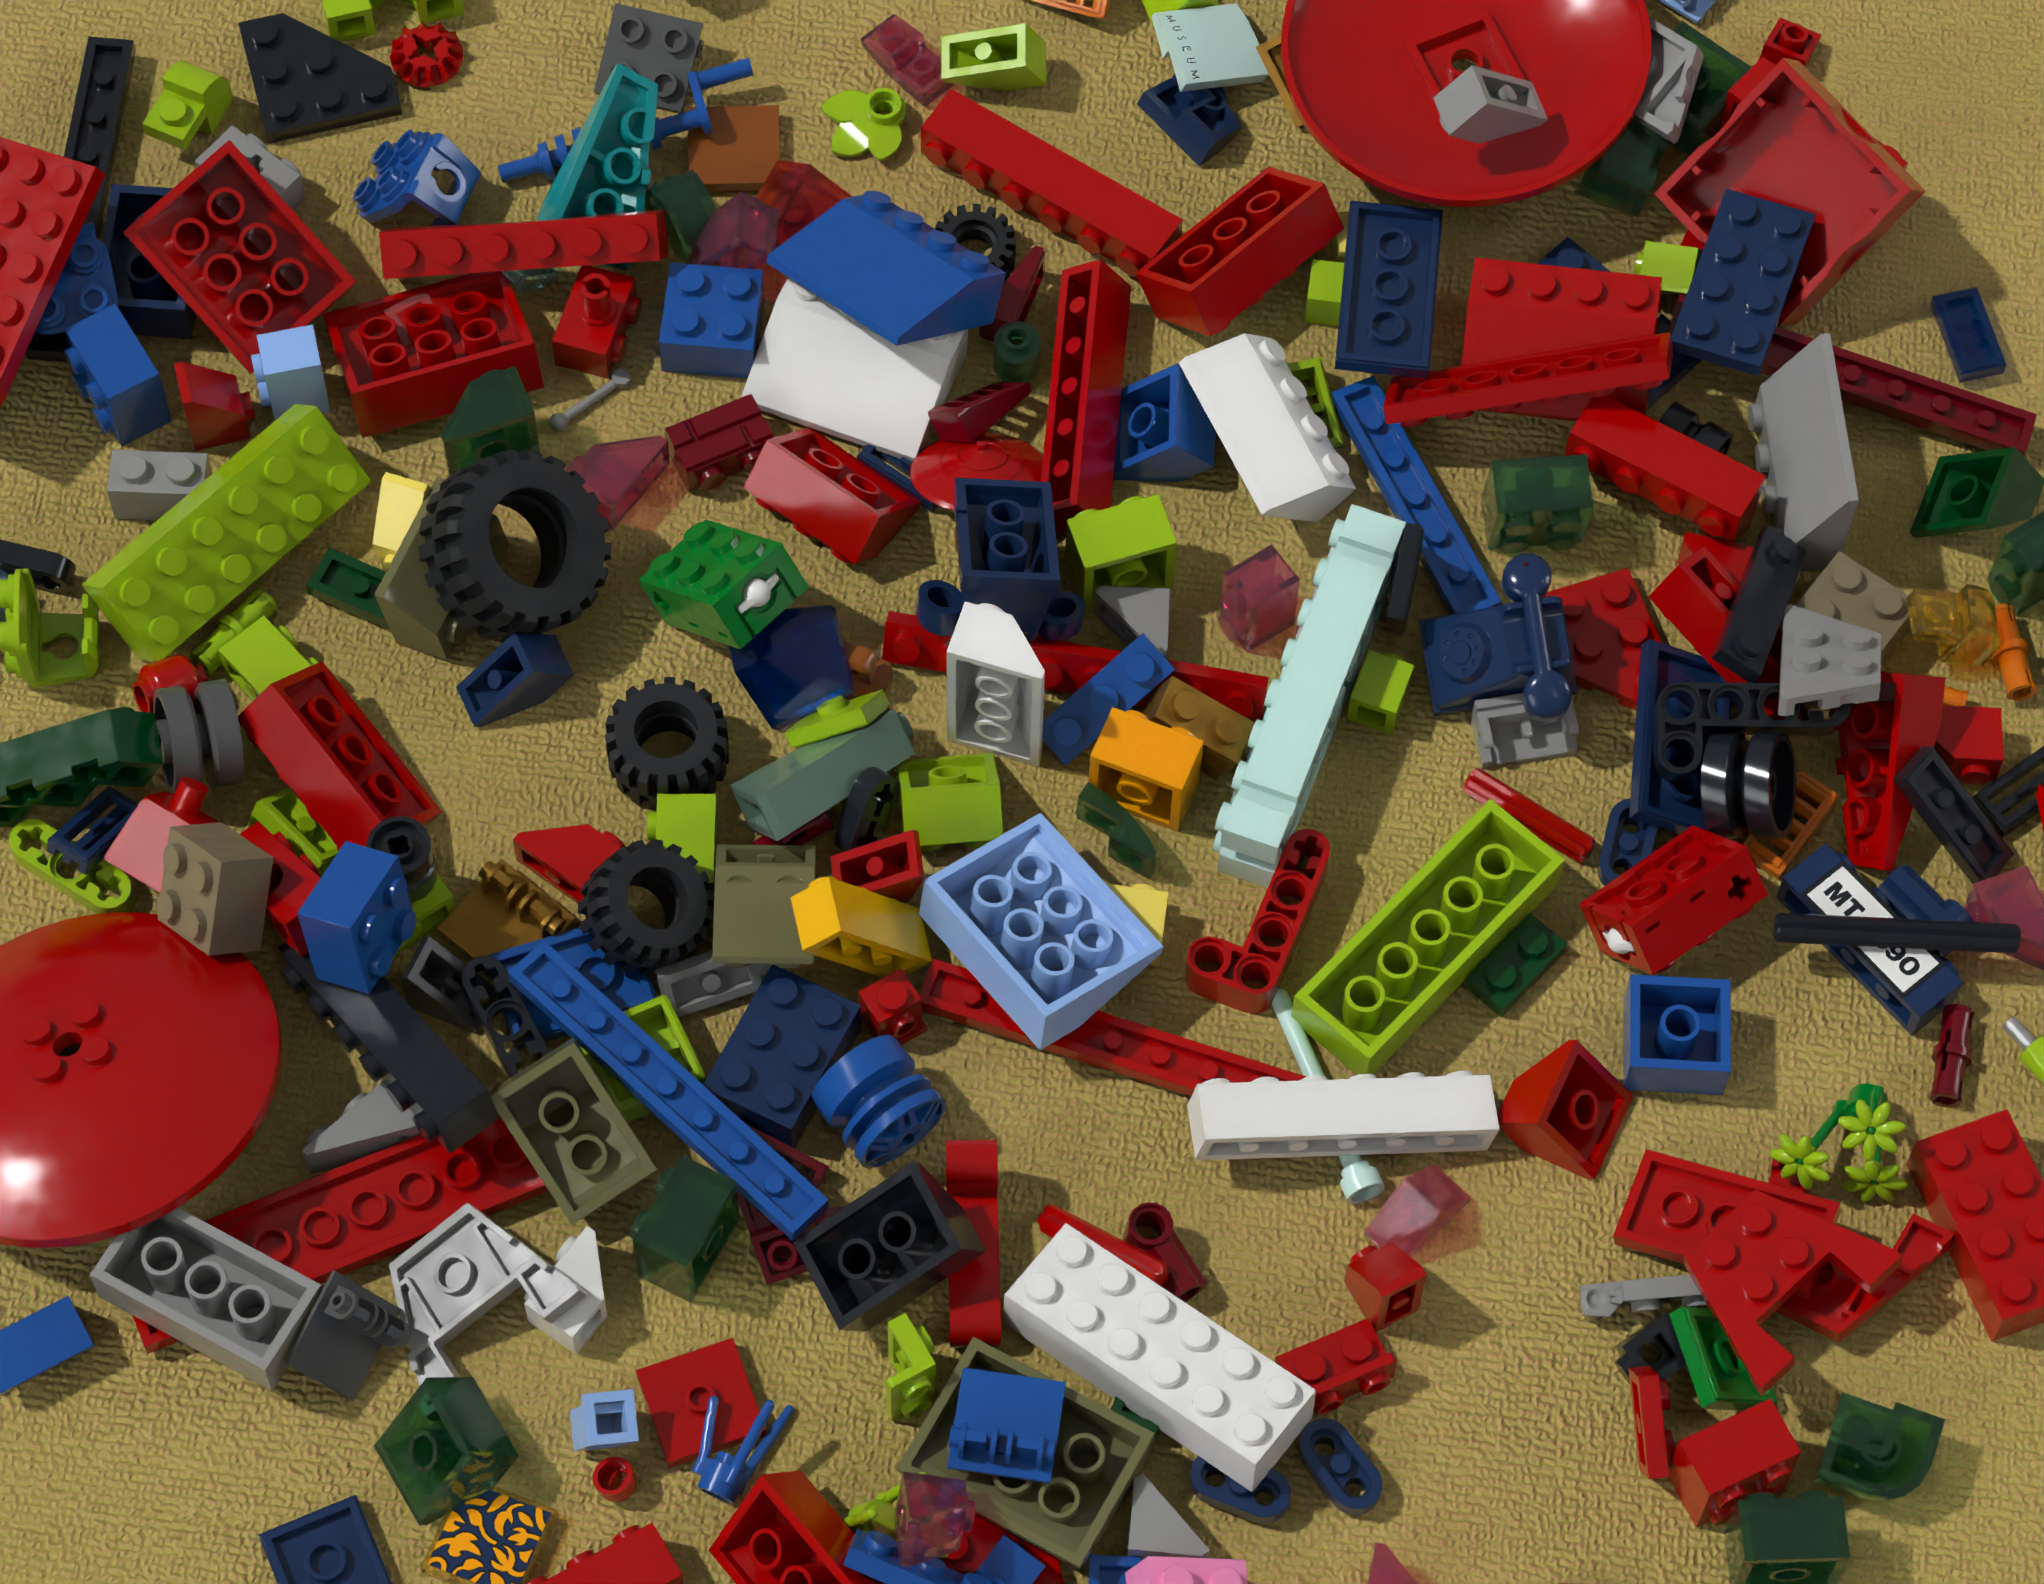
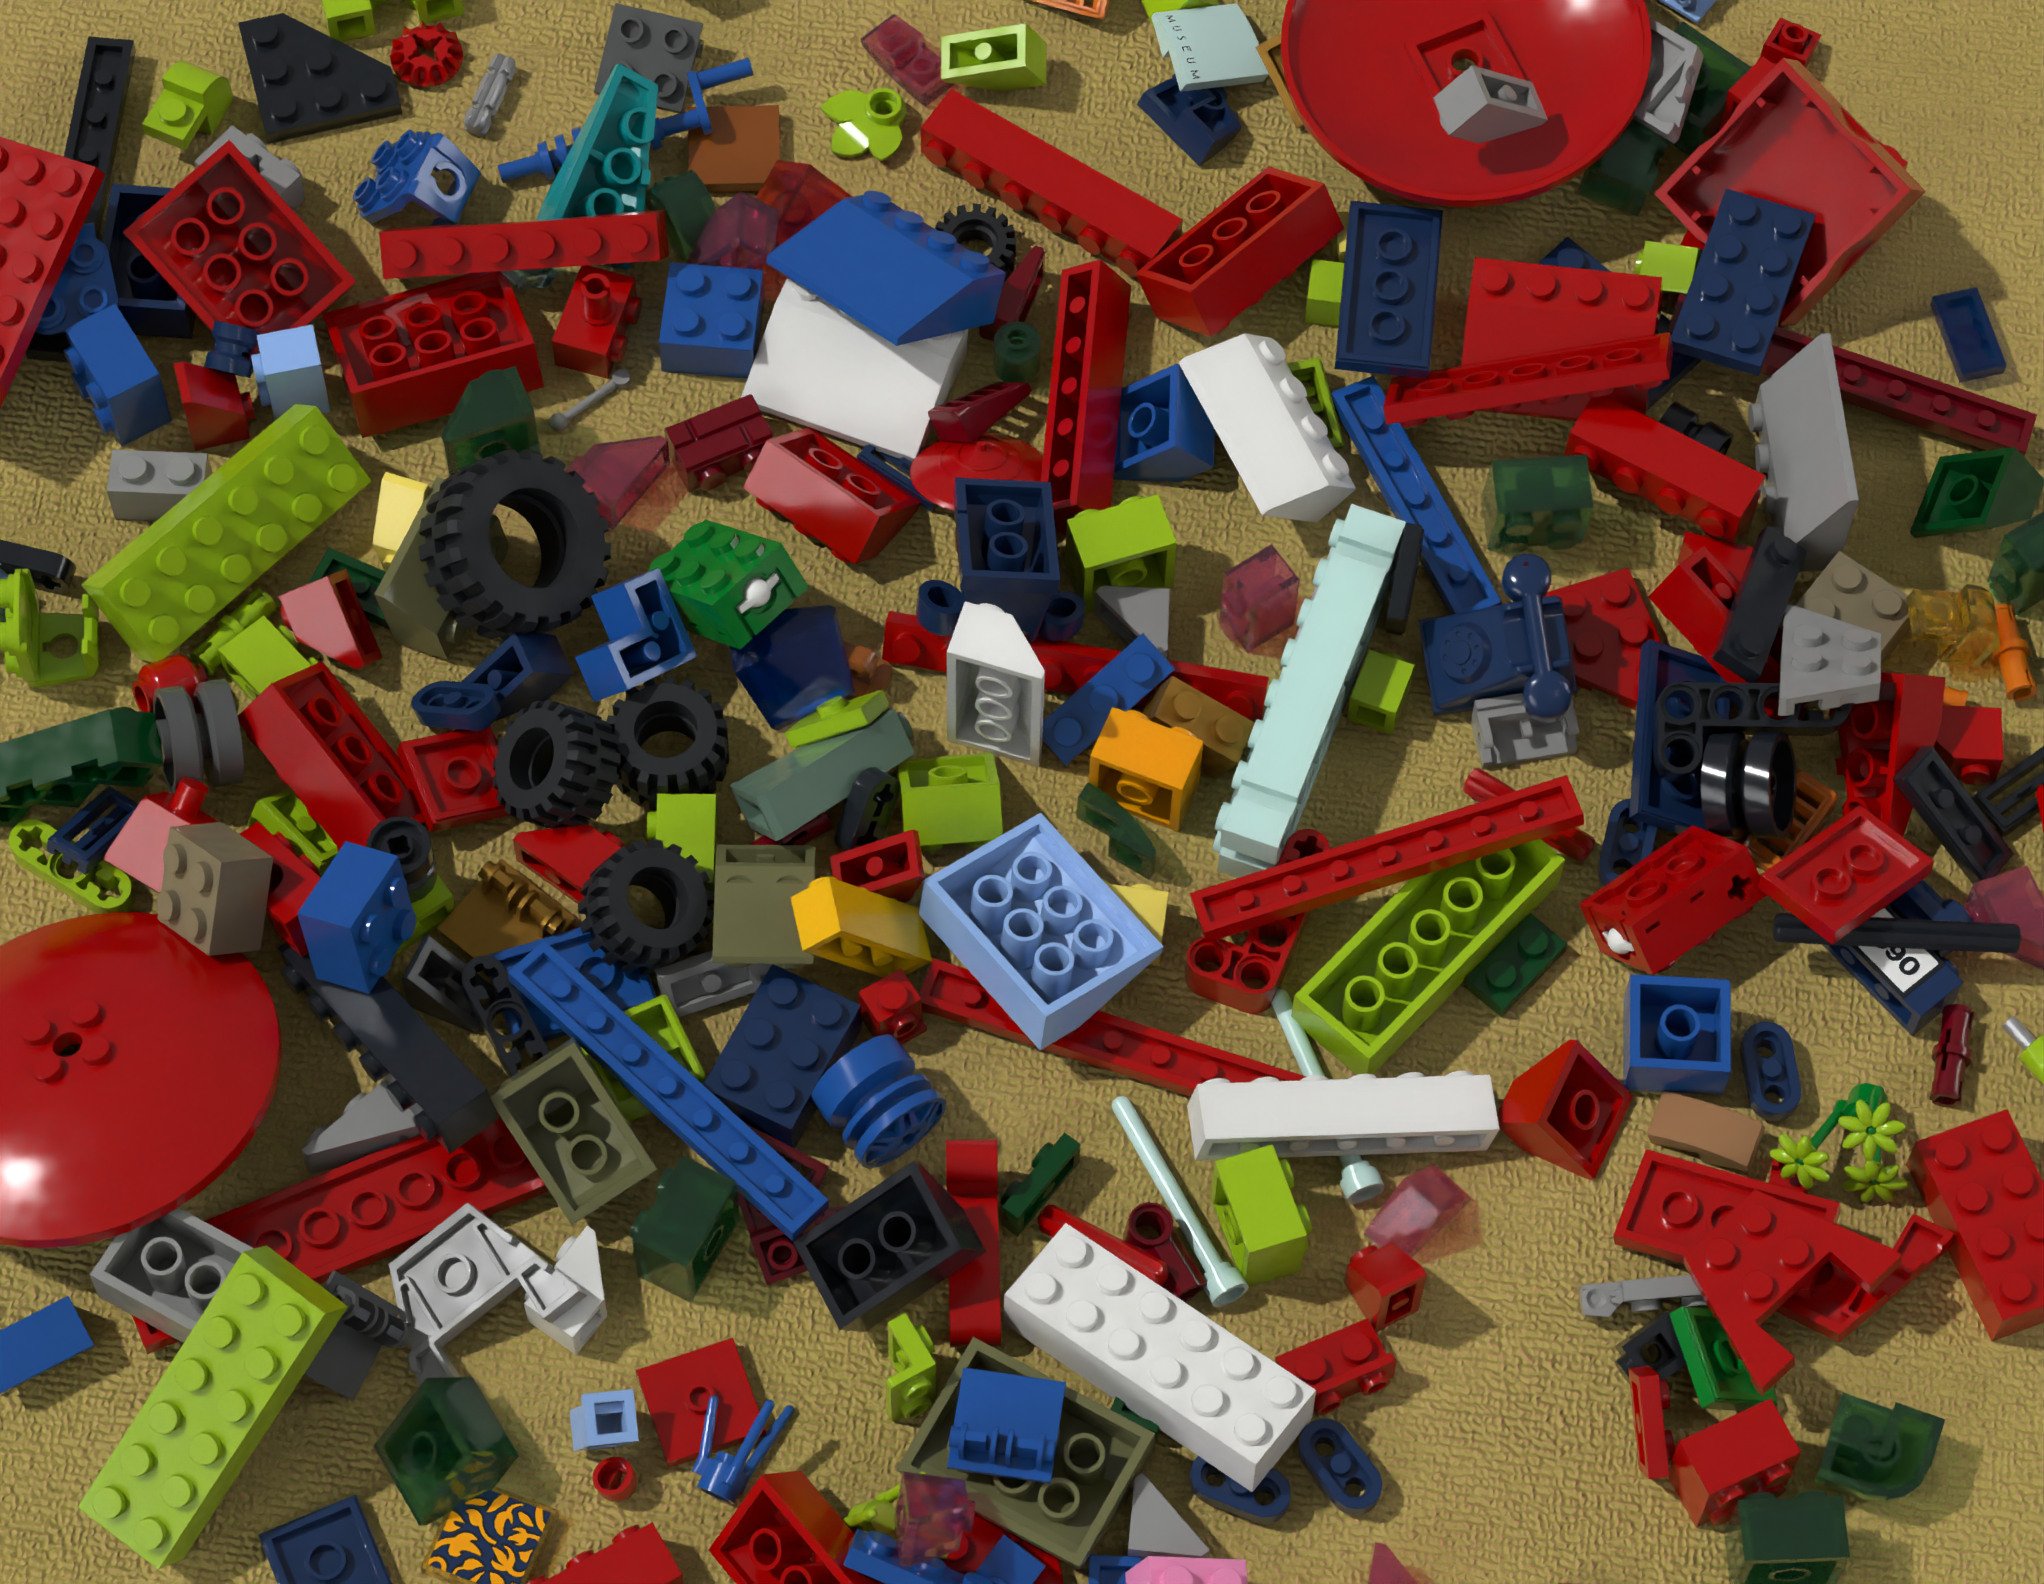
none -> lime brick [77,1245,348,1570]
none -> dark blue wheel [204,321,261,378]
none -> slope [278,569,383,669]
none -> red plate [397,726,510,832]
none -> dark blue plate [411,681,501,731]
none -> light grey axle [463,53,516,137]
none -> black tyre [492,700,621,829]
none -> blue brick [575,568,697,702]
none -> dark green plate [1000,1132,1080,1237]
none -> light aqua piece [1112,1096,1249,1307]
none -> red plate [1190,775,1584,943]
none -> lime brick [1210,1144,1312,1287]
none -> medium nougat slope [1647,1091,1765,1172]
none -> dark blue plate [1740,1022,1801,1121]
none -> red plate [1758,805,1934,945]

